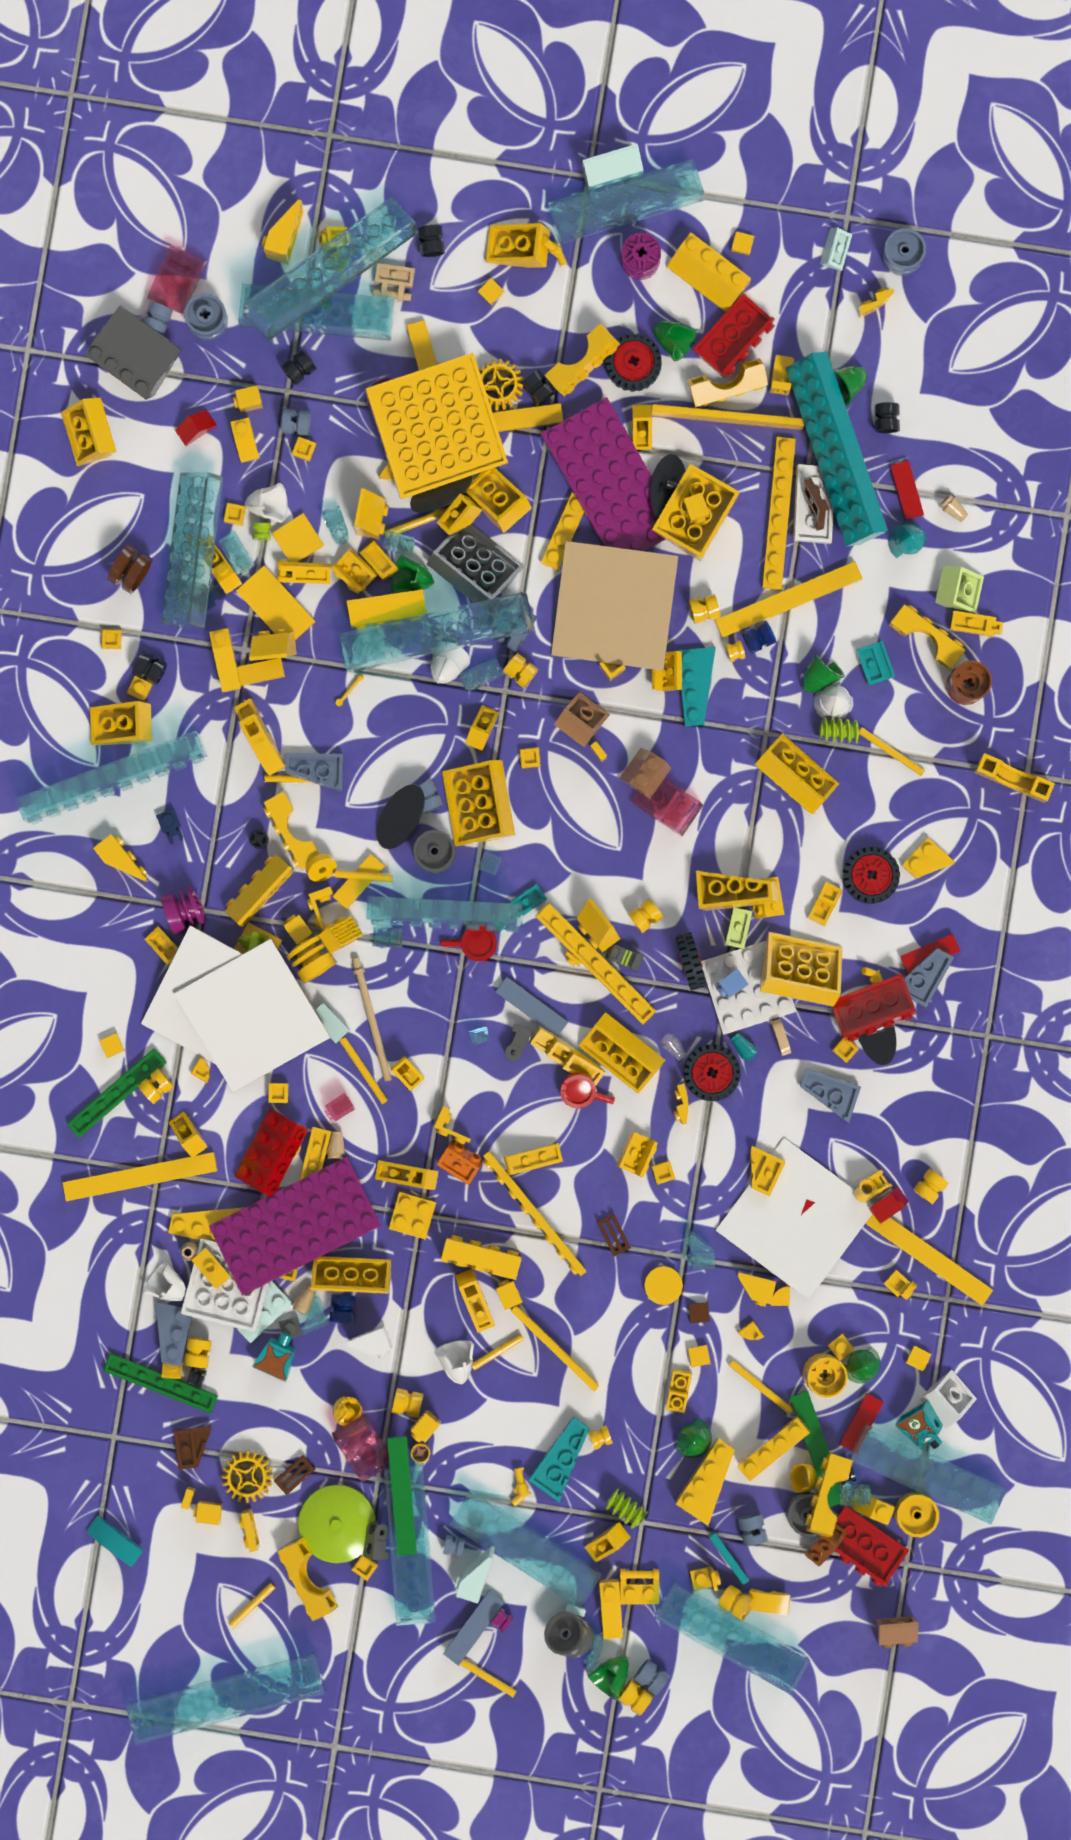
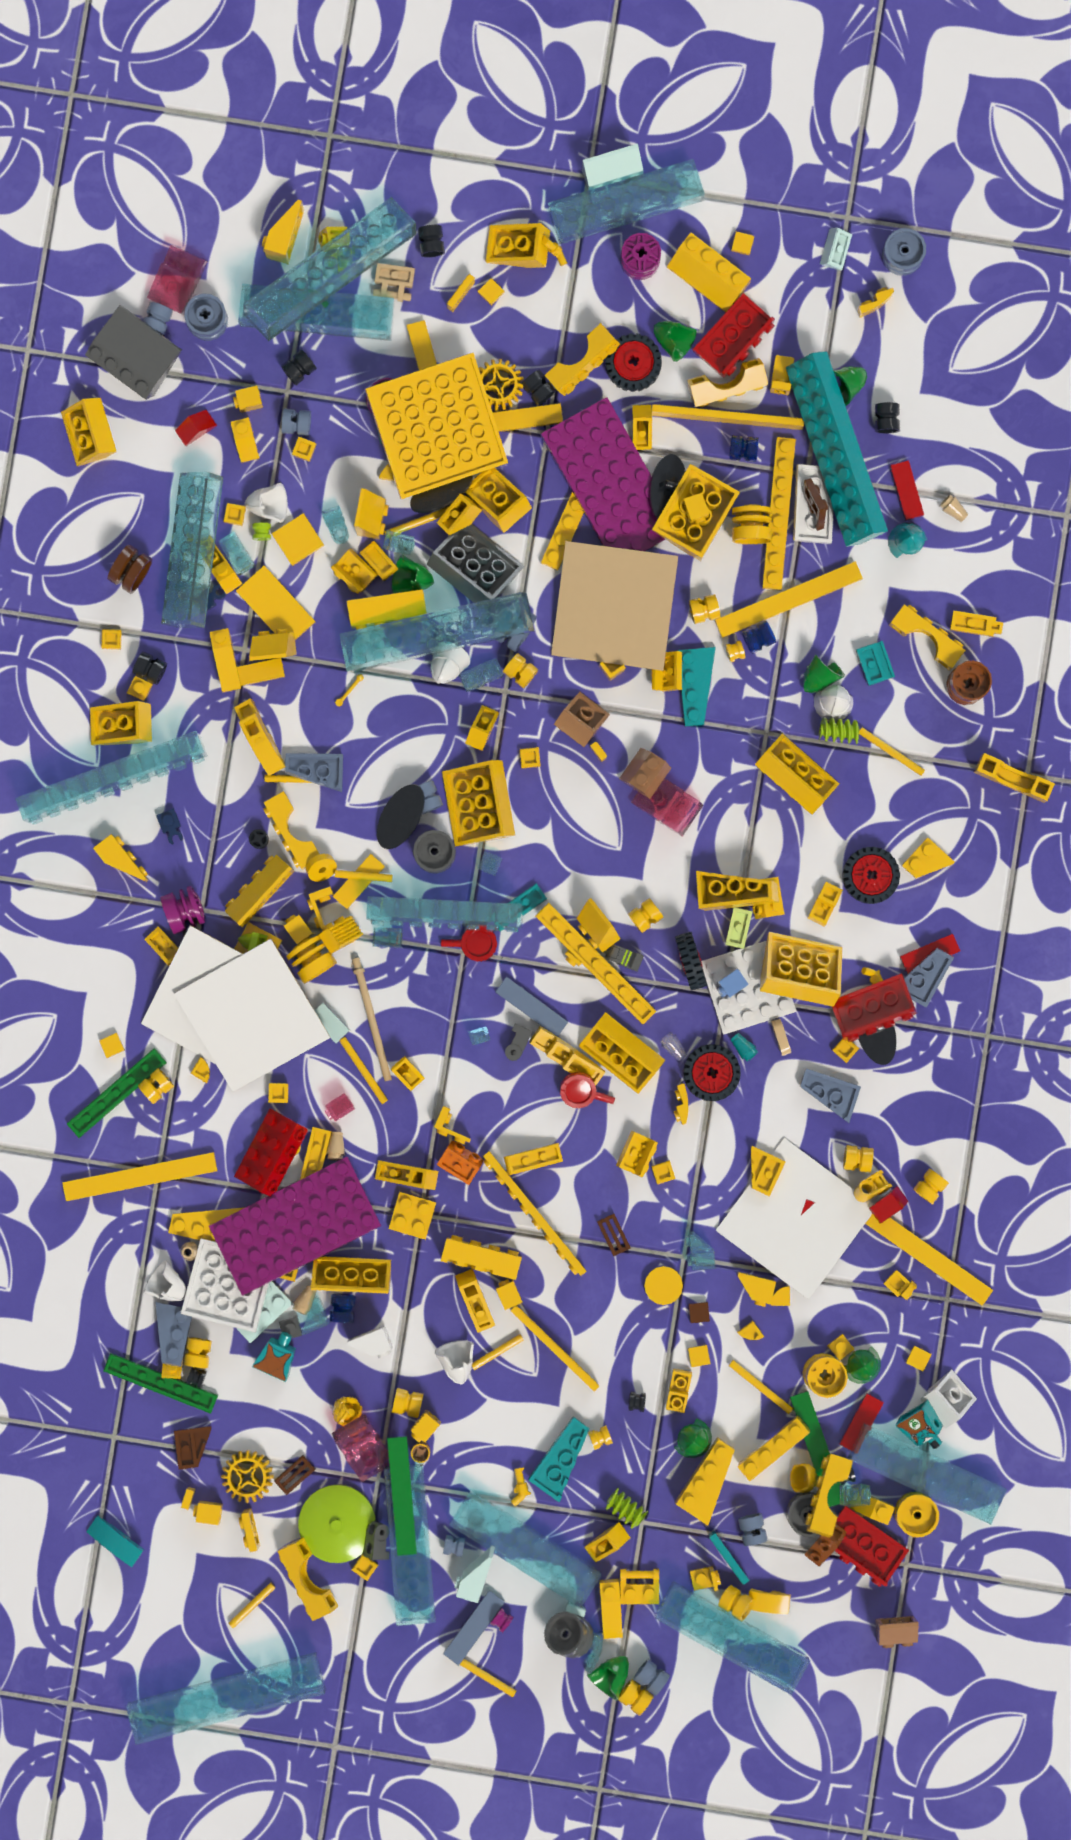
yellow slope [168,1112,208,1158] -> none
yellow plate [191,1248,231,1290] -> none
yellow plate [277,560,331,584] -> none
yellowish green slope [935,566,984,614] -> none
none -> yellow tile [447,274,475,312]
none -> black wheel [628,1391,646,1412]
none -> clear blue wheel [729,435,759,462]
none -> yellow wheel [732,504,772,544]
none -> yellow wheel [843,1145,874,1173]

